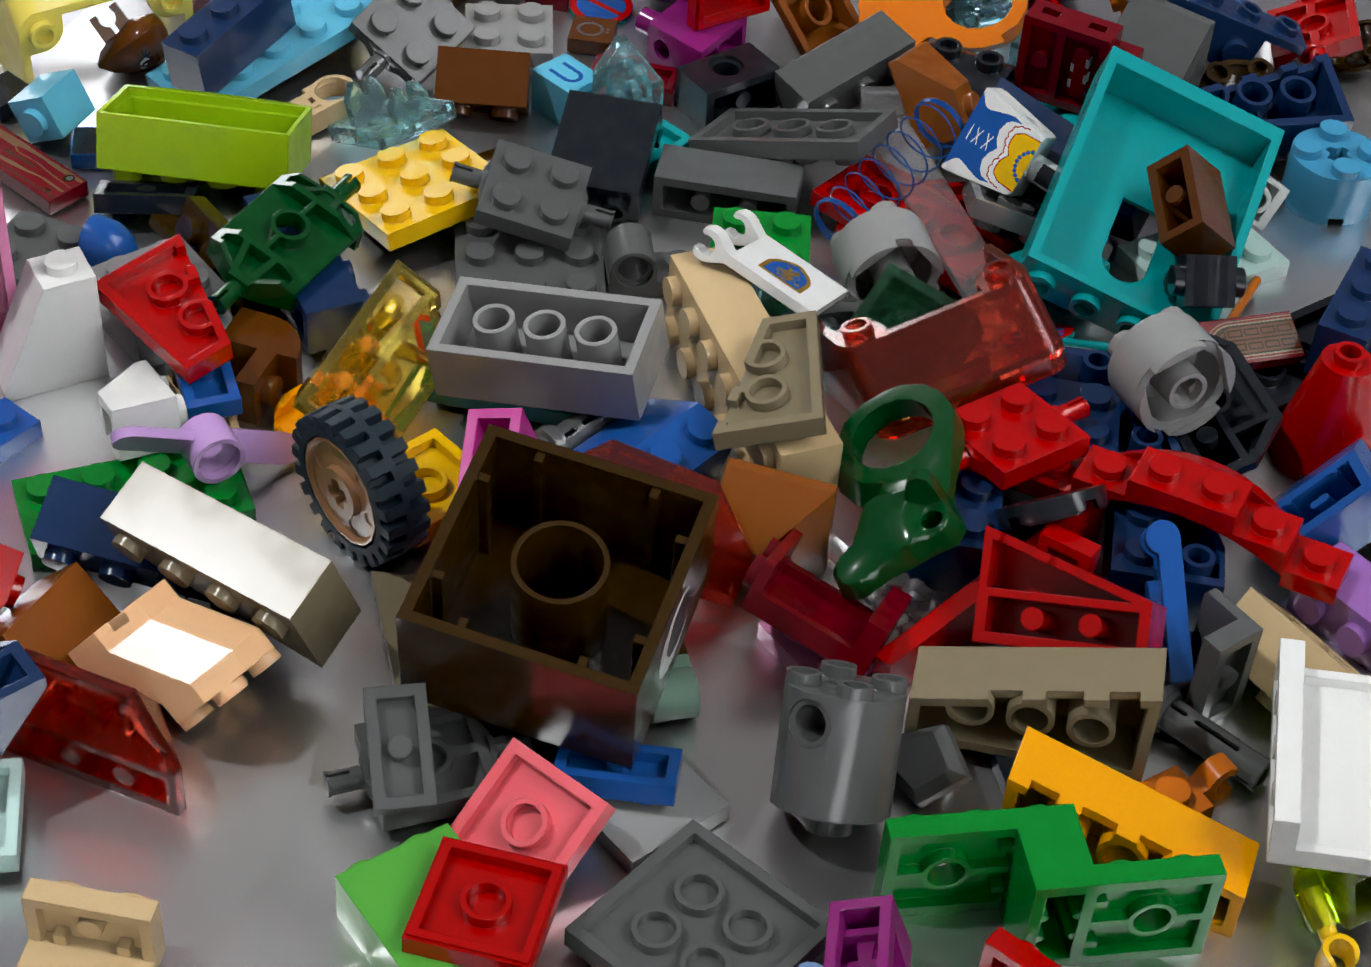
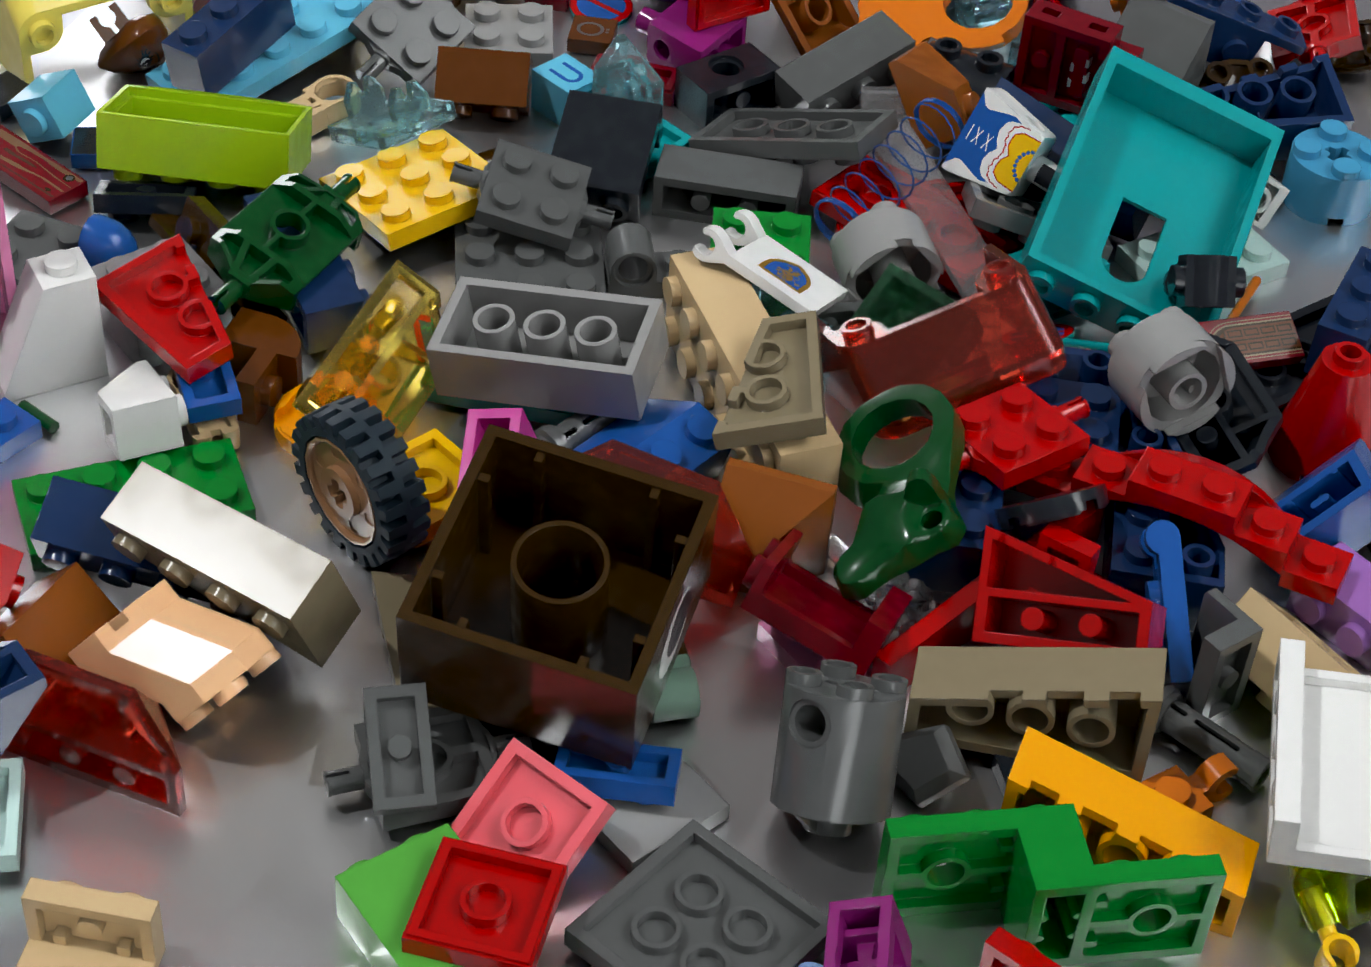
lavender piece [110,413,296,484] -> none
reddish brown brick [1146,144,1236,258] -> none
none -> dark green piece [18,400,60,434]

